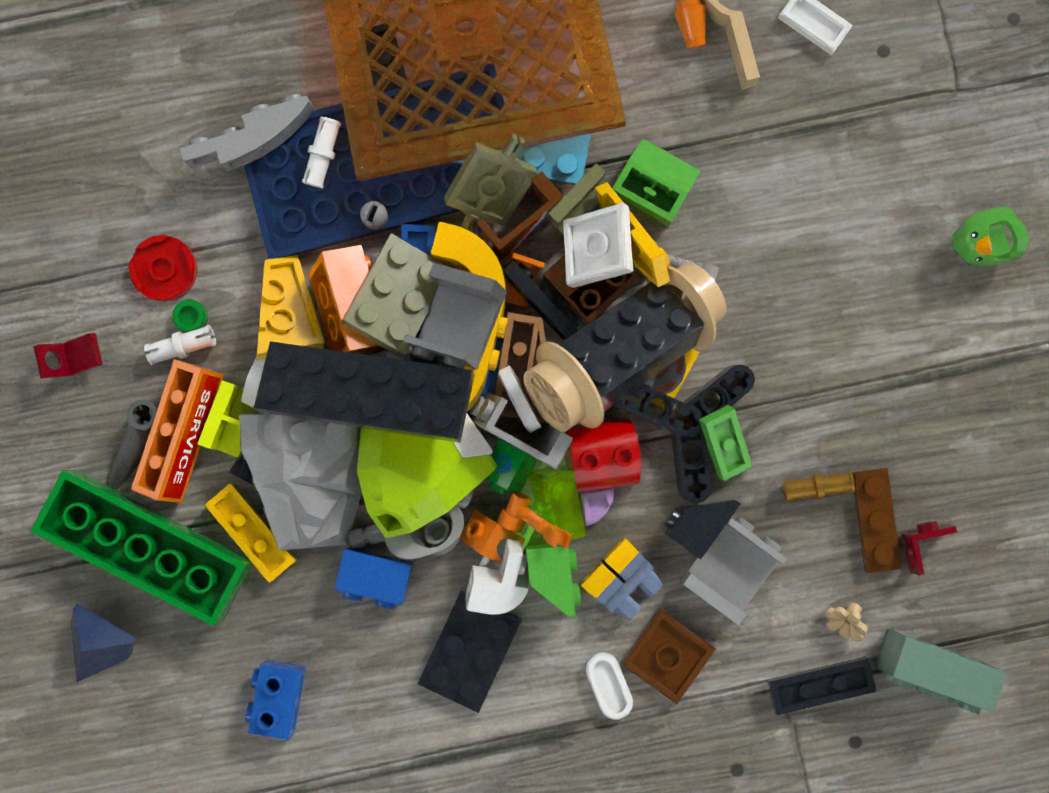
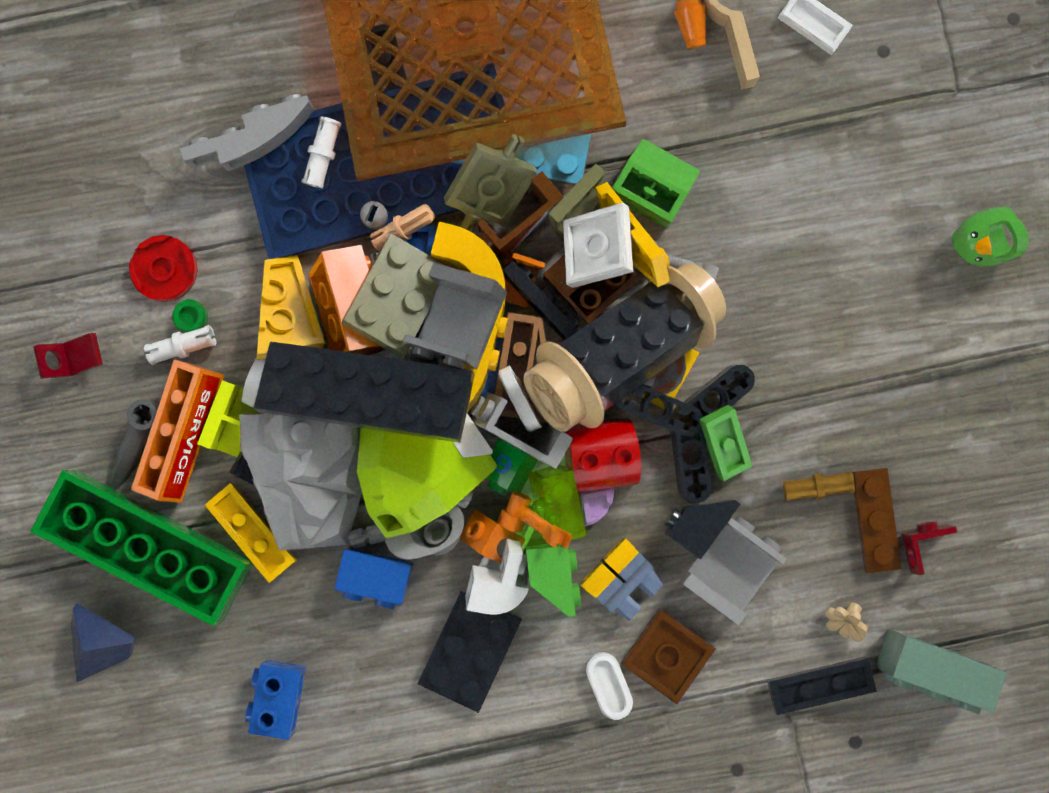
none -> light nougat axle [370,204,435,252]

